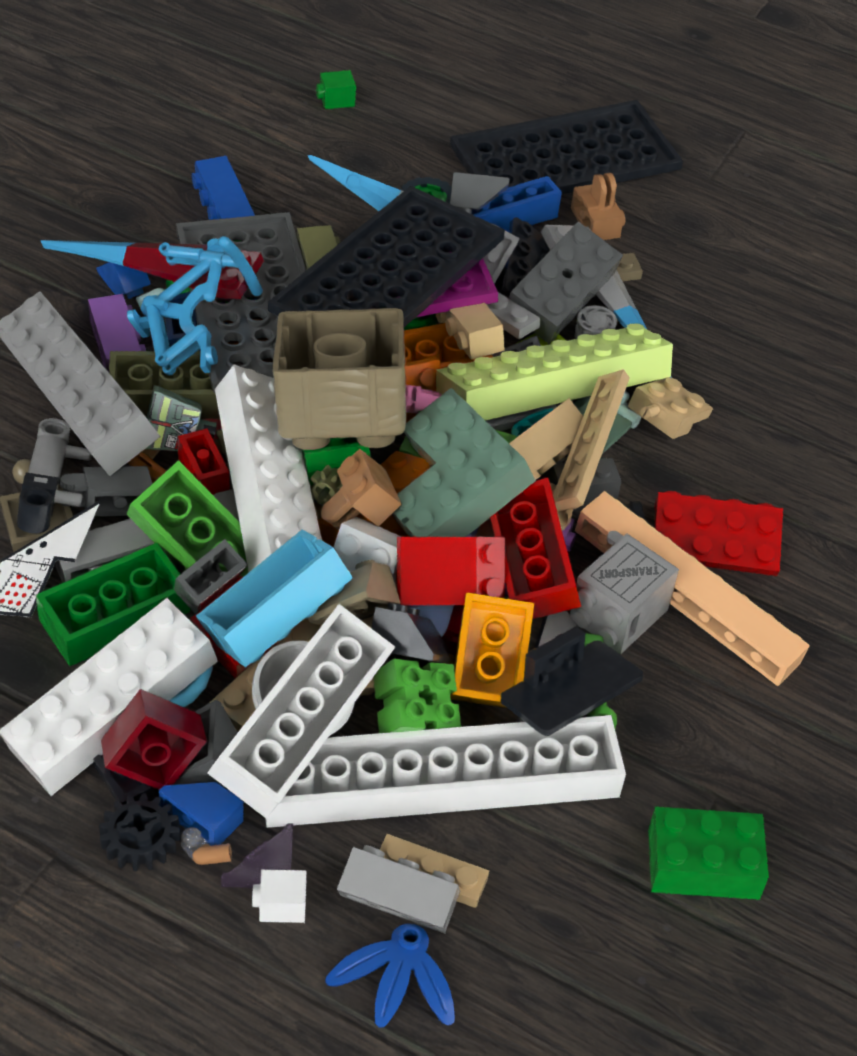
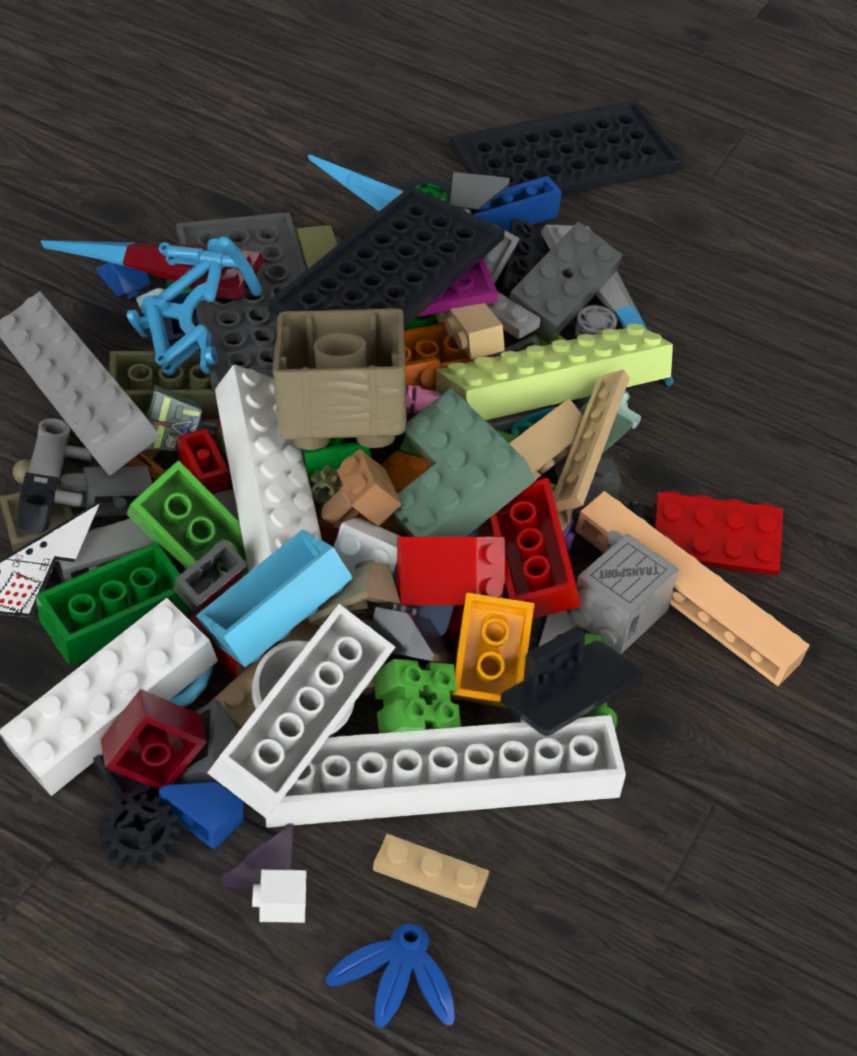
medium lavender brick [88,294,146,372] -> none
arm [181,827,232,865] -> none
blue brick [192,156,255,220] -> none
green brick [316,70,356,109] -> none
light grey brick [337,845,460,934] -> none
medium nougat brick [571,173,625,240] -> none
dark tan plate [616,253,643,281] -> none
tan plate [628,377,713,439] -> none
green brick [648,807,769,900] -> none

